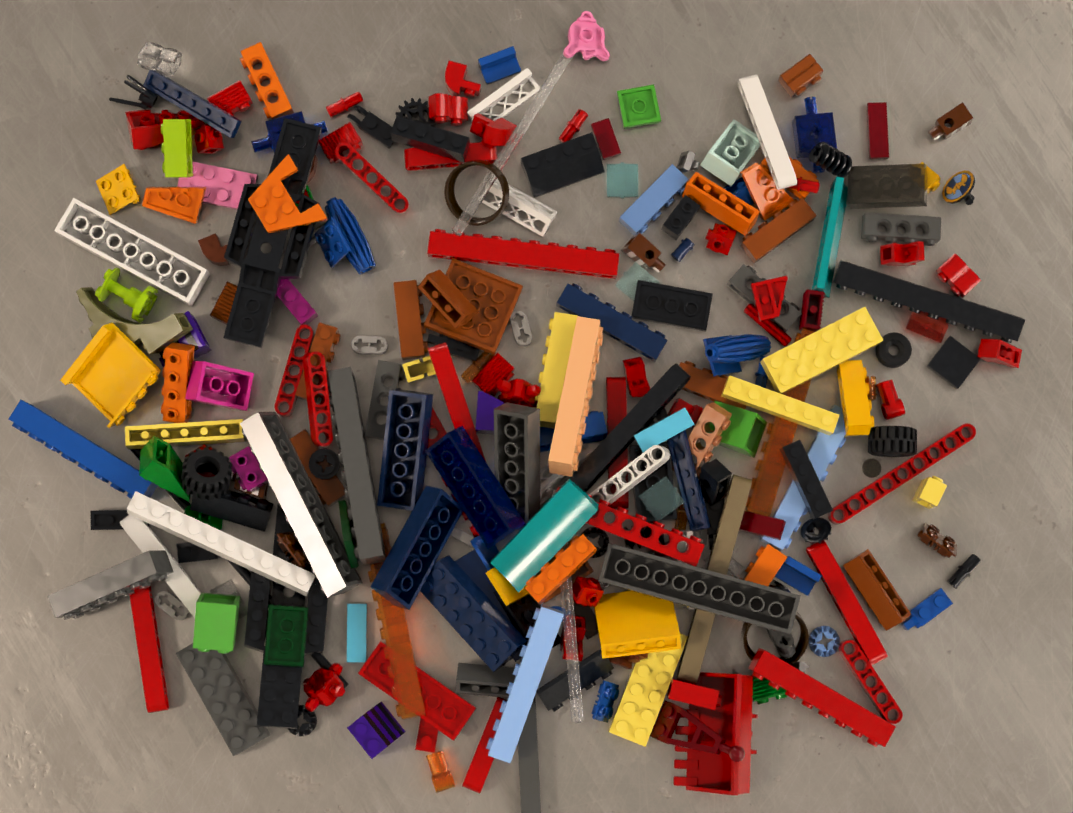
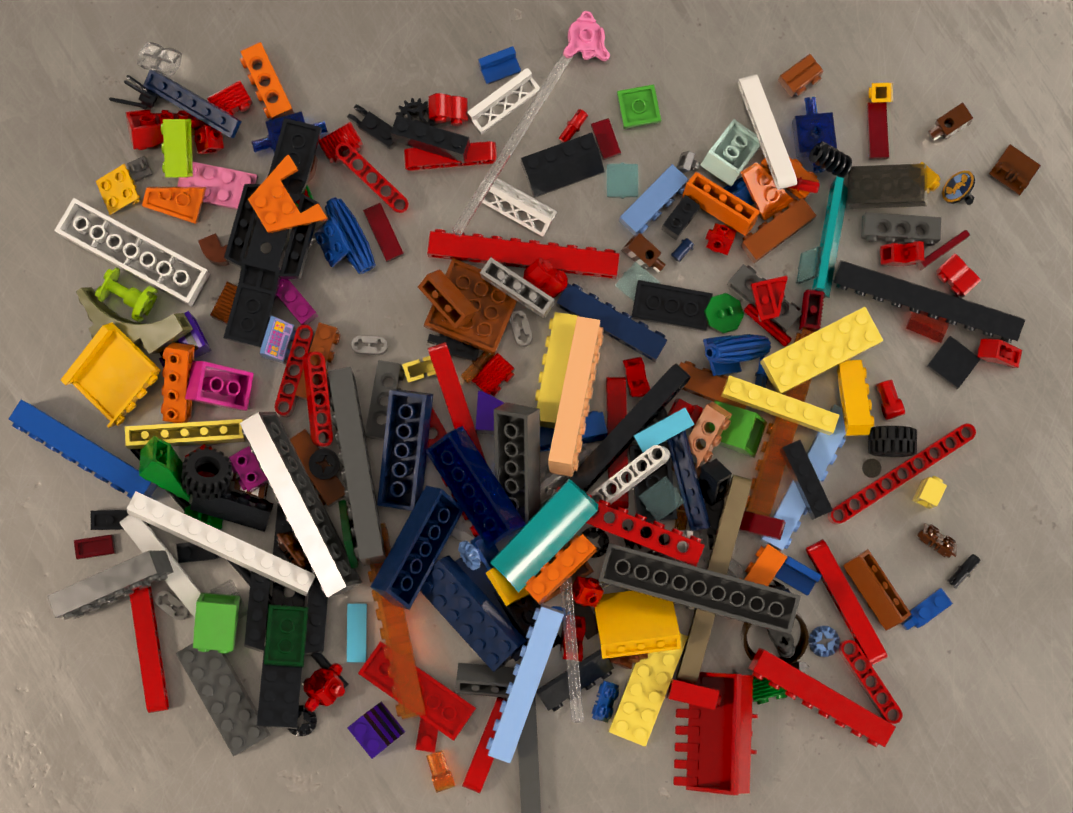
red axle [326,92,363,118] -> none
dark orange brick [394,280,428,360] -> none
dark brown piece [444,160,509,226] -> none
red brick [445,60,481,97] -> none
red brick [470,113,517,146] -> none
red piece [497,379,541,408] -> none
dark red plate [650,700,745,762] -> none
black gear [801,517,832,545] -> none
clear orange pin [865,376,878,401] -> none
black tyre [875,332,912,368] -> none
none -> dark red tile [74,534,116,560]
none -> flat silver tile [127,156,153,182]
none -> medium blue slope [260,316,296,364]
none -> dark red tile [363,203,404,262]
none -> medium blue gear [458,540,481,570]
none -> light grey brick [480,257,555,319]
none -> red brick [523,258,568,298]
none -> green piece [704,293,744,334]
none -> clear light blue piece [797,246,822,284]
none -> yellow brick [869,83,893,102]
none -> dark red tile [917,230,970,270]
none -> reddish brown hinge [989,144,1041,196]

